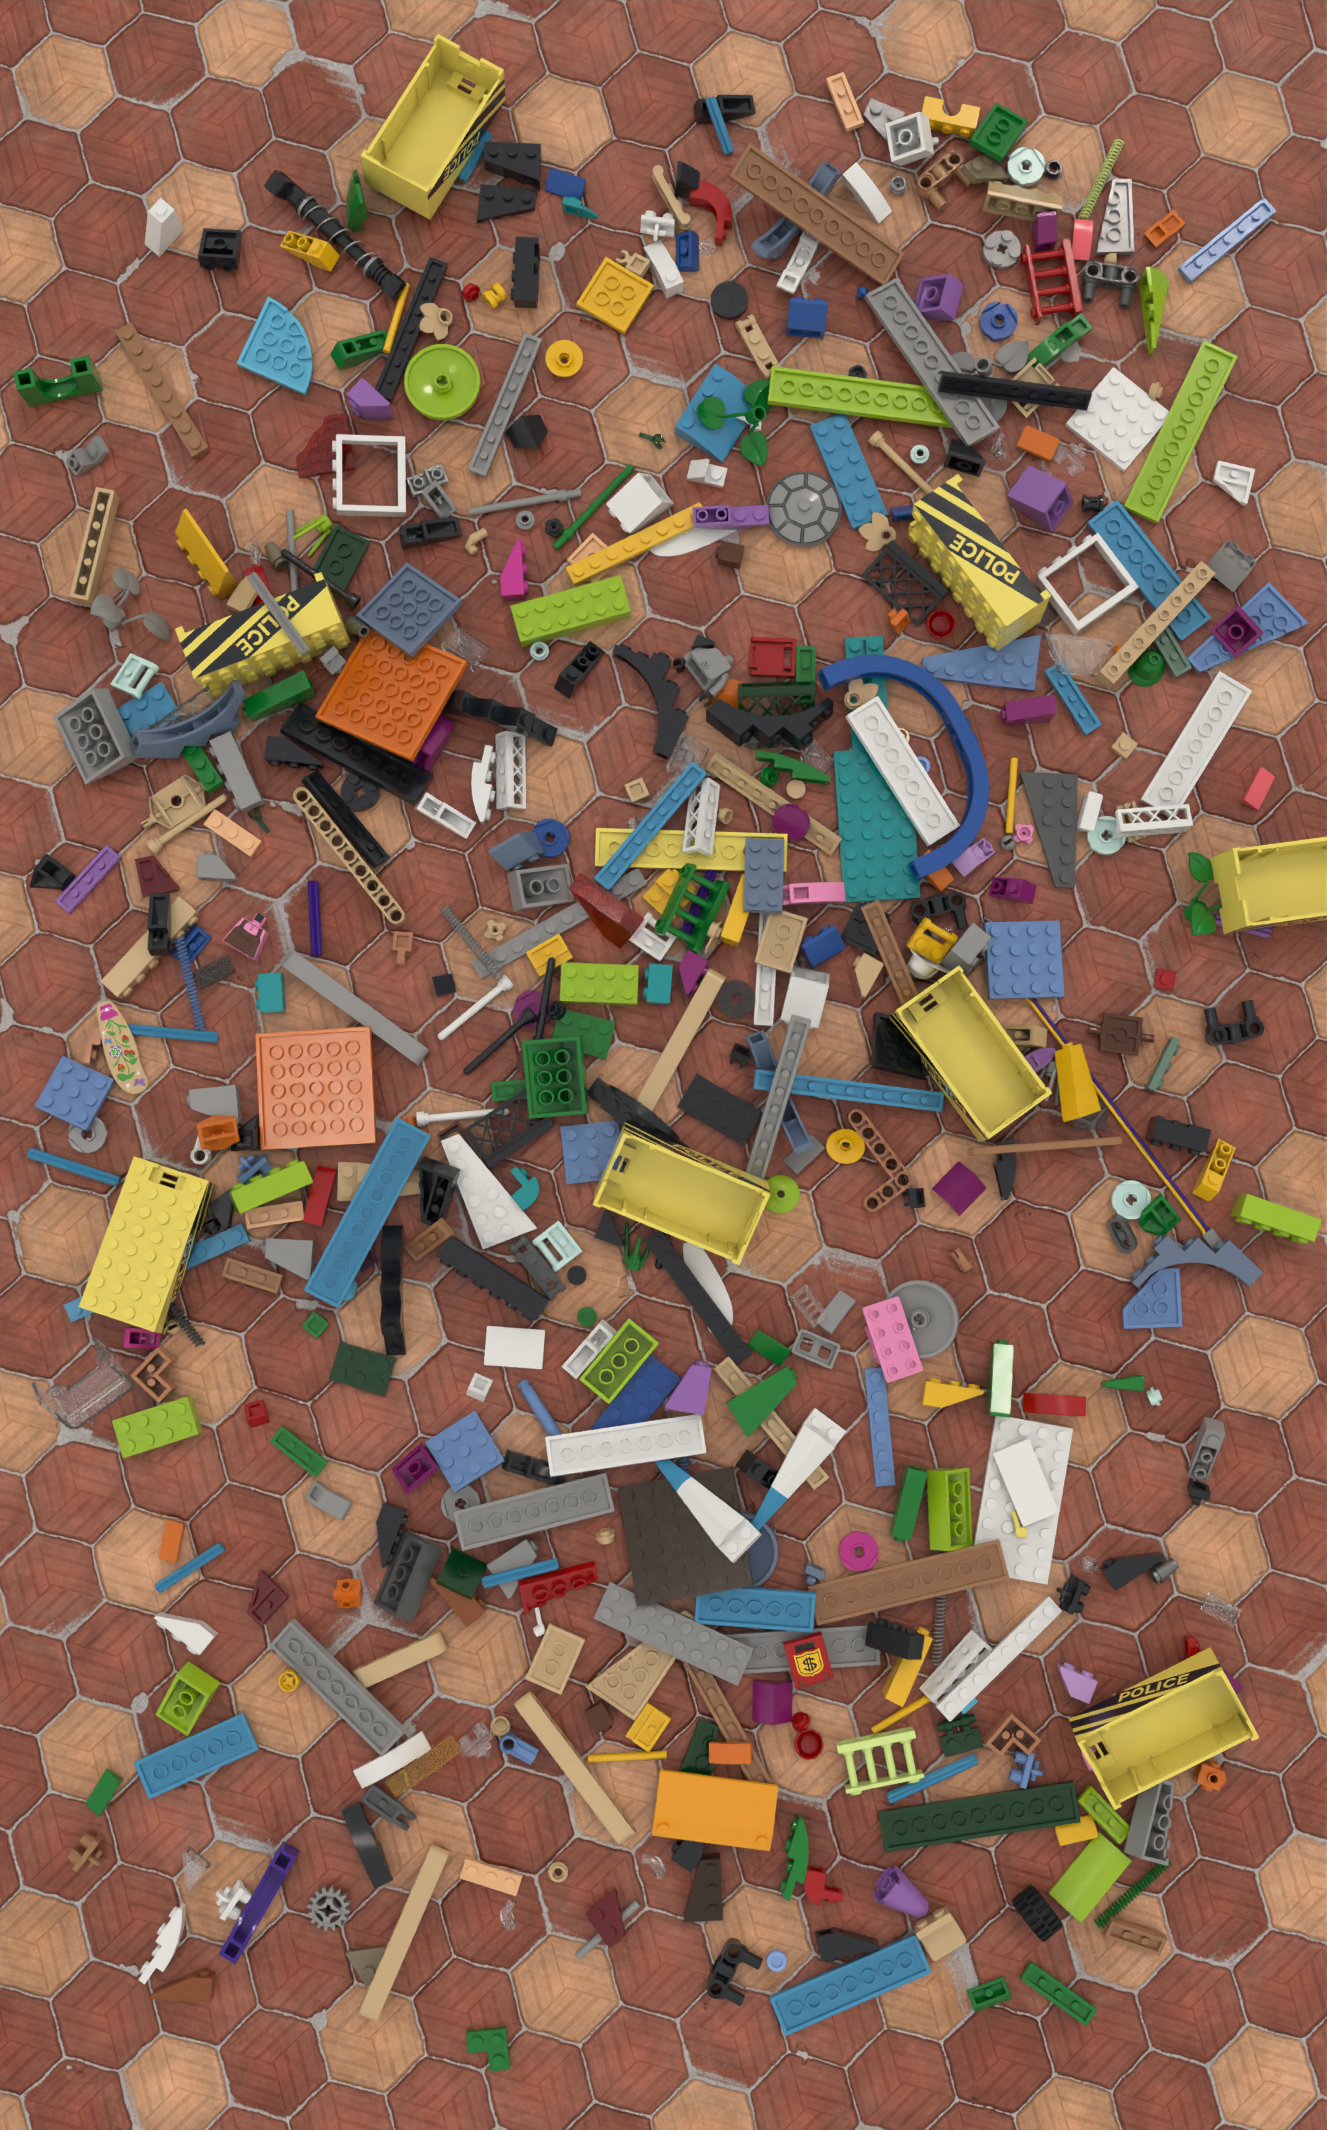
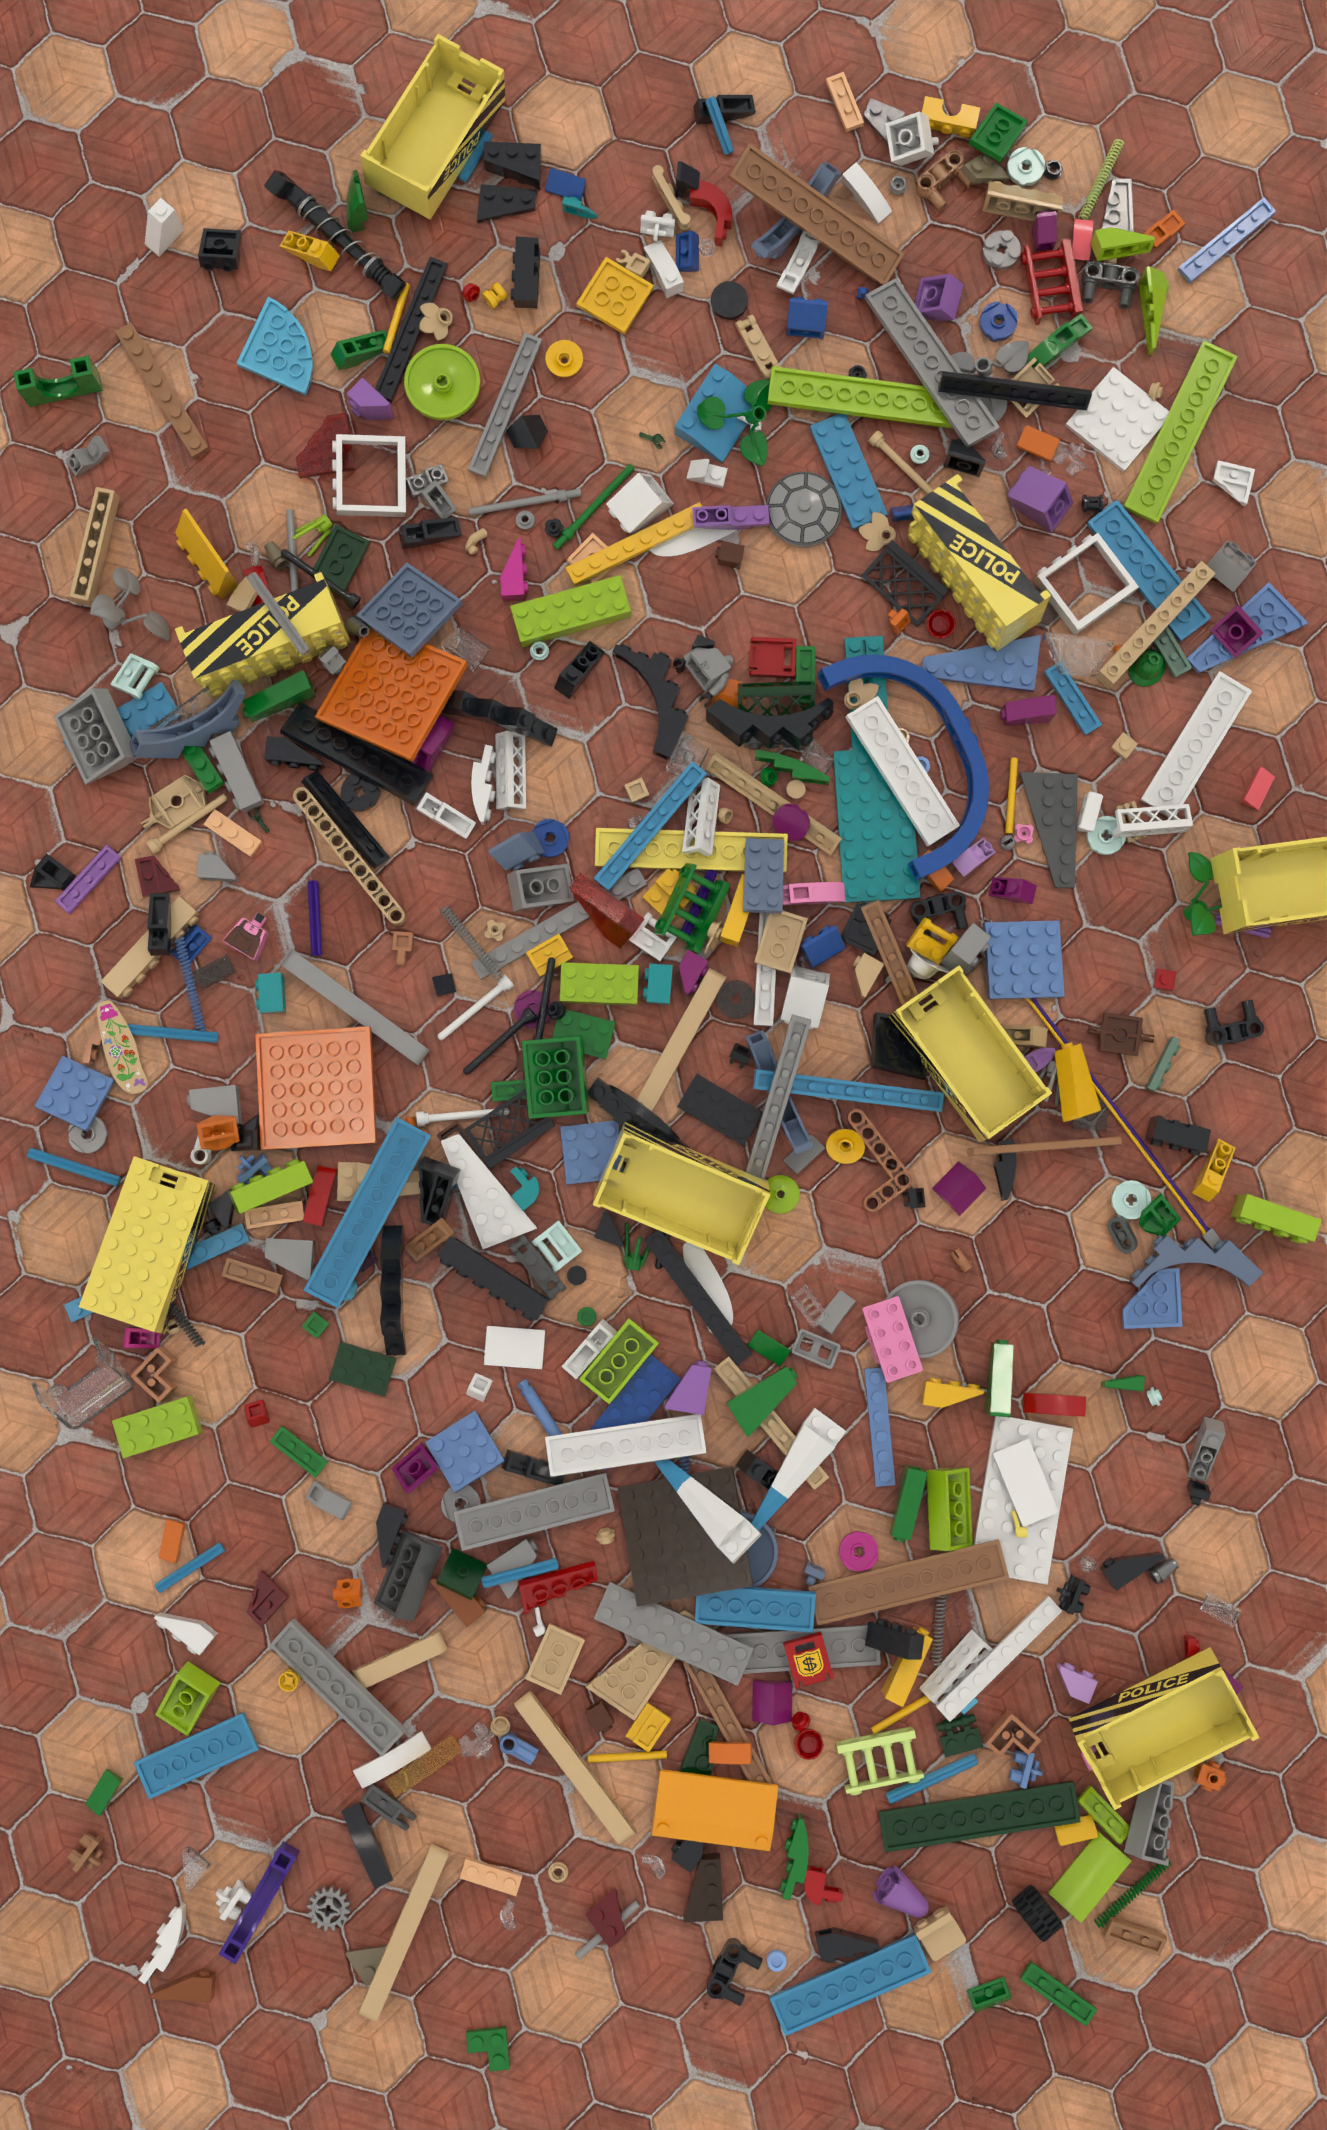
none -> lime slope [1090,227,1155,261]

